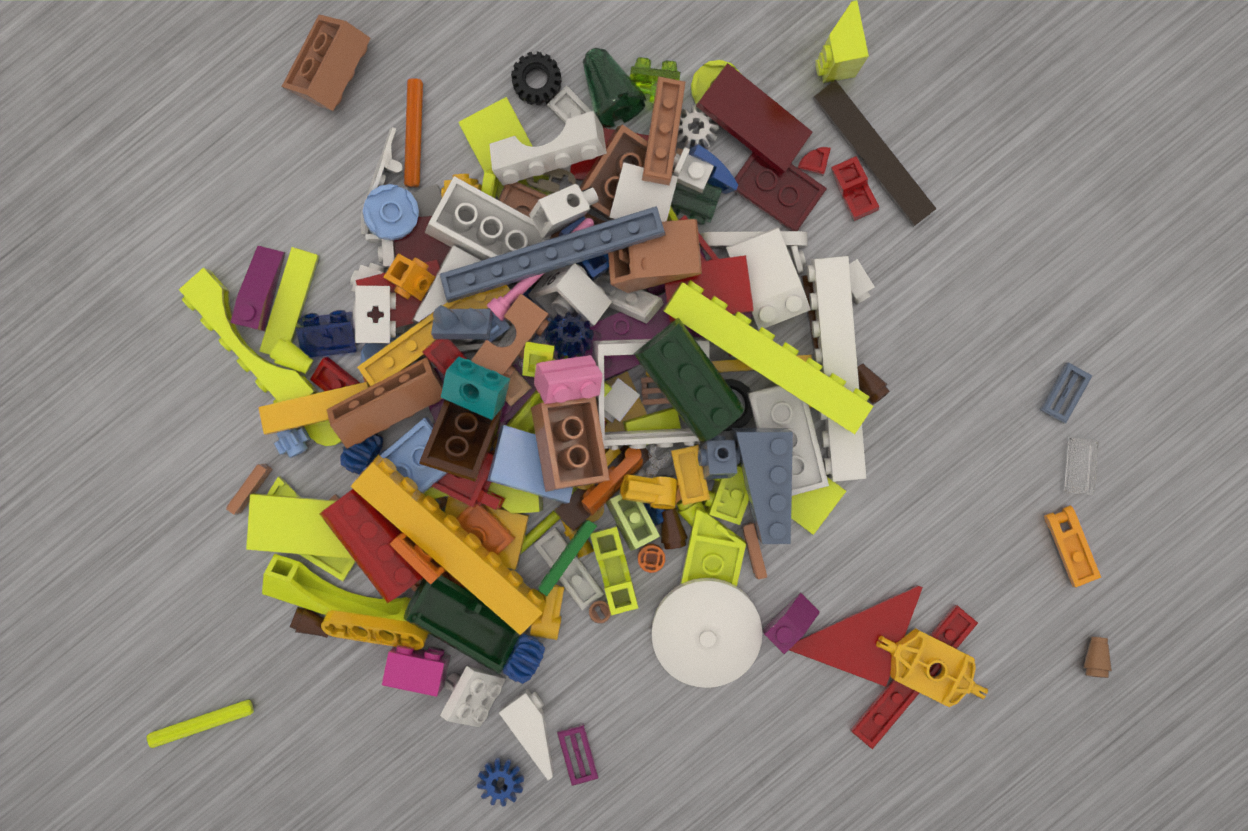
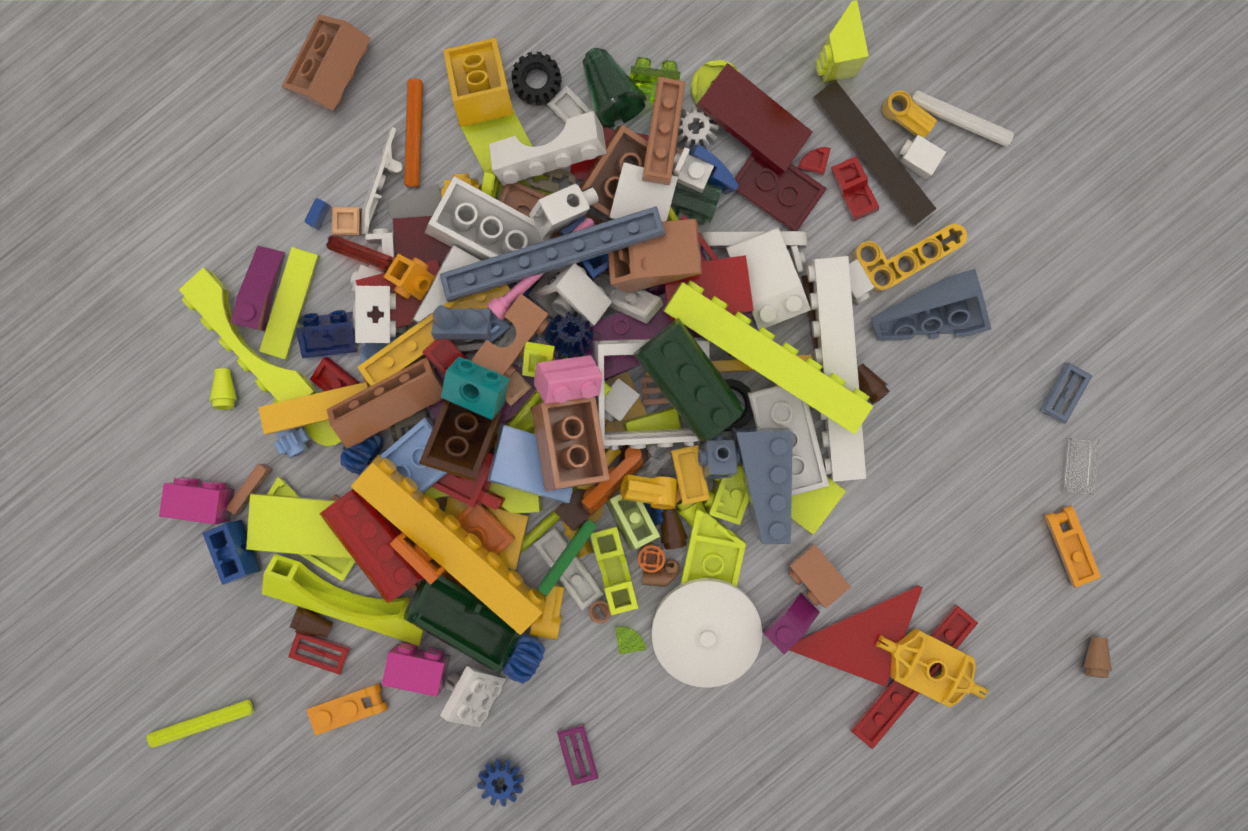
neon yellow cone [270,338,314,374] -> none
yellow beam [321,610,428,650] -> none
light blue tile [363,184,419,241] -> none
white slope [499,689,554,780] -> none
nougat tile [741,522,767,580] -> none
none -> dark pink brick [159,477,234,524]
none -> blue brick [202,520,261,585]
none -> neon yellow cone [209,368,237,410]
none -> red tile [288,633,350,675]
none -> blue tile [304,198,331,230]
none -> light orange plate [306,683,388,736]
none -> clear red axle [326,235,395,271]
none -> light nougat tile [332,207,361,236]
none -> dark tan bracket [390,410,431,442]
none -> yellow slope [443,37,514,127]
none -> clear neon green tile [615,626,647,654]
none -> medium nougat arm [642,560,680,587]
none -> nougat brick [787,543,851,609]
none -> yellow beam [852,224,967,292]
none -> sand blue wedge [871,269,992,341]
none -> yellow piece [881,90,937,138]
none -> white brick [899,135,946,180]
none -> white axle [912,91,1014,147]

